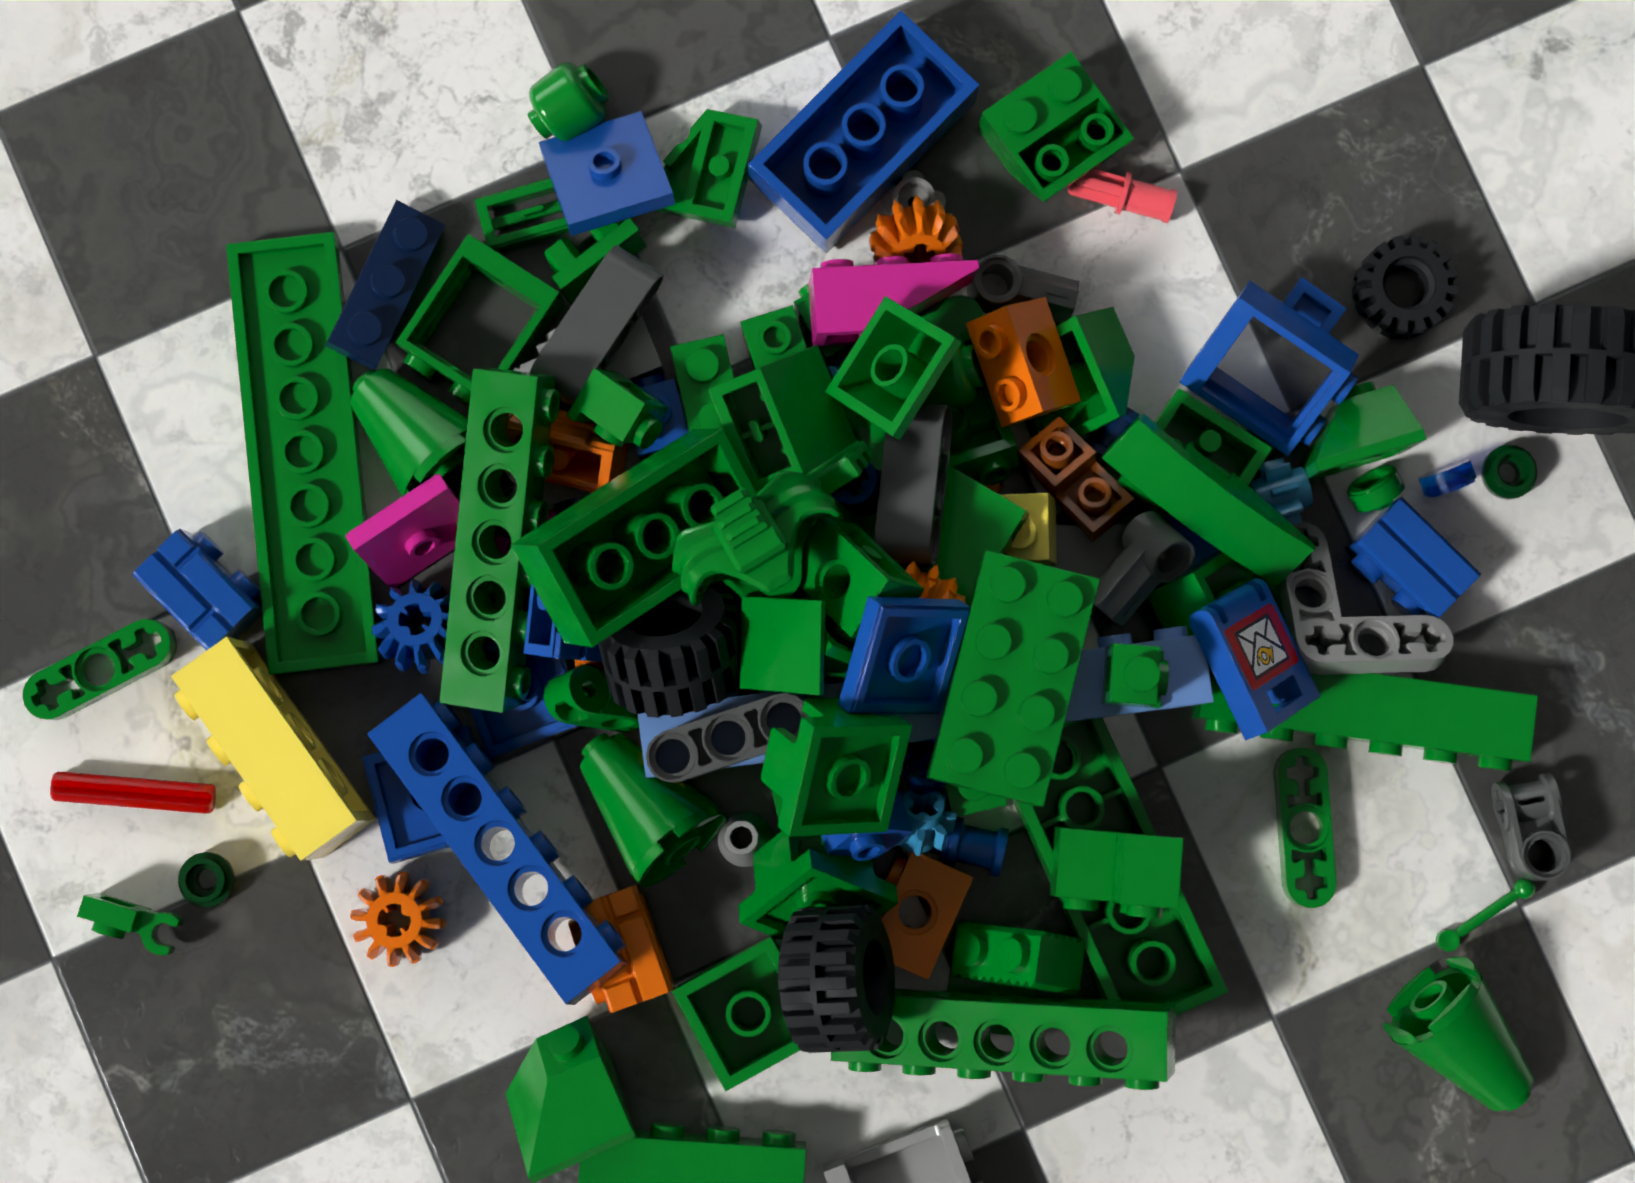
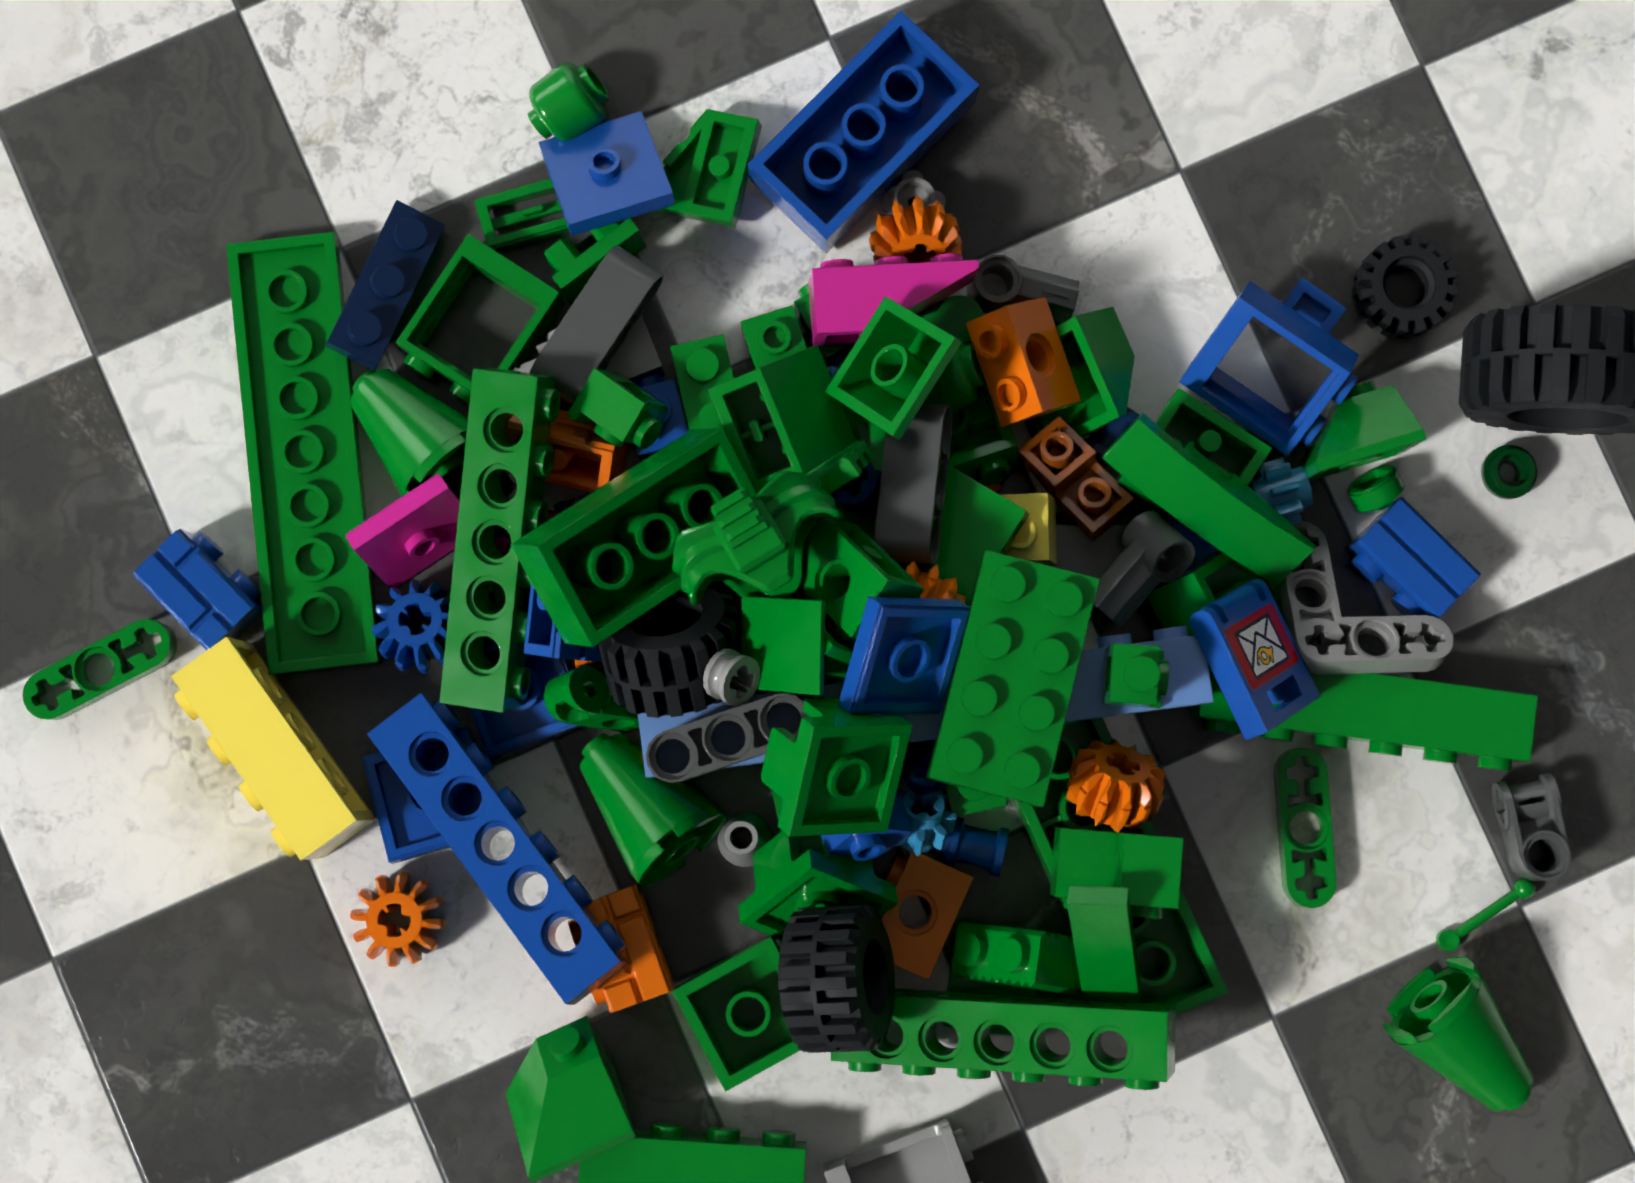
red axle [50,772,216,814] -> none
green plate [77,893,184,955] -> none
dark green plate [178,852,235,908] -> none
green slope [978,51,1134,203] -> none
coral axle [1068,168,1178,223] -> none
clear blue tile [1418,459,1477,498] -> none
none -> light grey bush [703,648,760,707]
none -> orange gear [1066,739,1165,833]
none -> green tile [1067,886,1141,1003]

